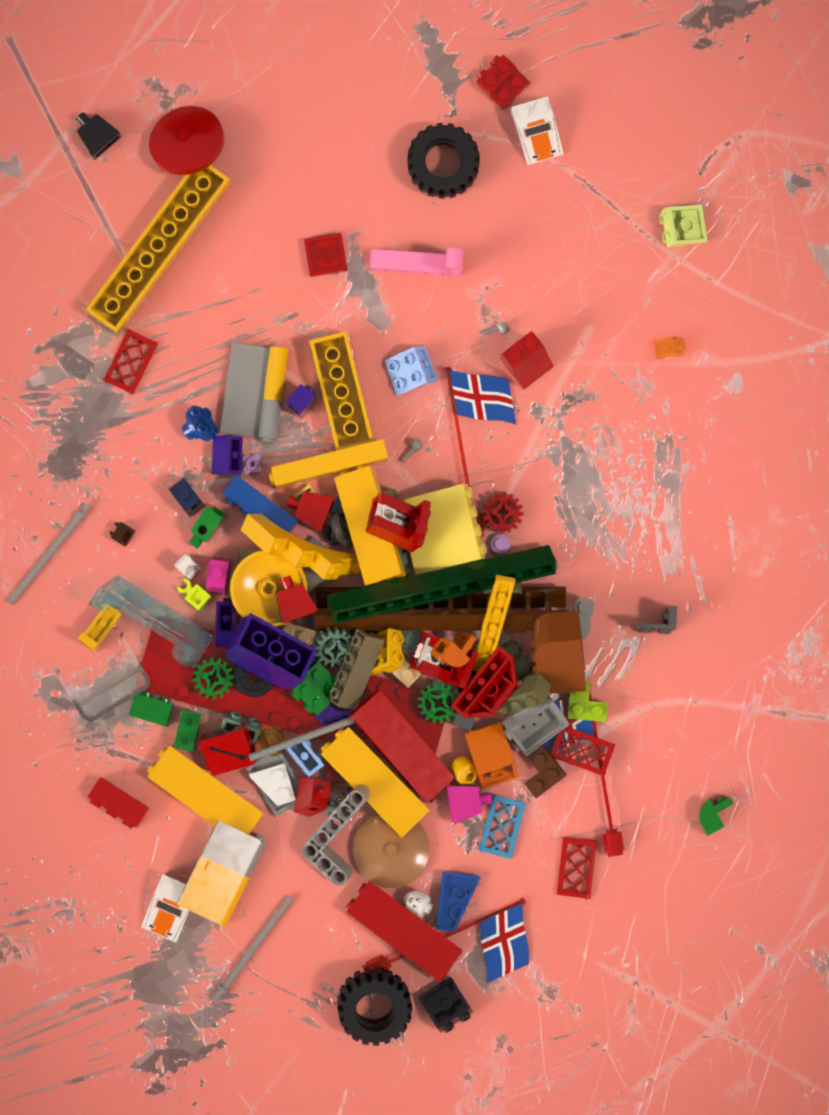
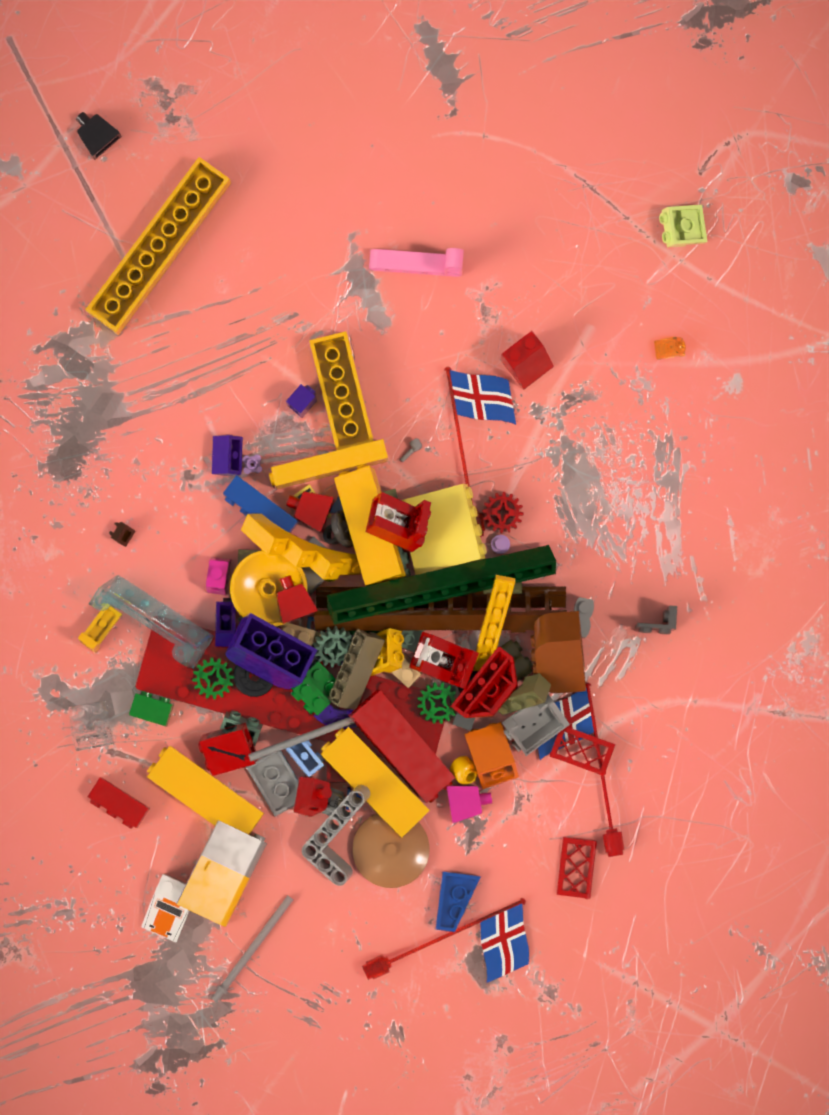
light grey bar [6,503,92,605] -> none
clear windscreen [56,631,150,721] -> none
red window [103,329,158,395] -> none
red dish [149,106,225,175] -> none
dark blue torso [168,477,205,517] -> none
white leg [174,554,201,580] -> none
green brick [174,710,203,752] -> none
neon yellow plate [177,578,212,611] -> none
blue plate [182,406,219,441] -> none
green torso [189,505,228,549] -> none
light grey door [220,342,289,443] -> none
white wing [249,763,296,806] -> none
clear yellow head [259,726,285,756] -> none
red plate [304,233,348,277] -> none
black tyre [337,967,412,1046] -> none
red brick [346,881,463,983] -> none
light blue bracket [384,345,438,396] -> none
white head [402,890,433,918] -> none
black tyre [407,123,480,199] -> none
black plate [418,977,473,1033] -> none
orange brick [430,631,476,667] -> none
red plate [477,54,530,110] -> none
dark azure window [478,794,526,859] -> none
light grey hand [482,322,510,335] -> none
white slope [511,96,564,166] -> none
reddish brown plate [524,744,567,798] -> none
lime plate [568,681,608,722] -> none
green brick [698,796,734,836] -> none

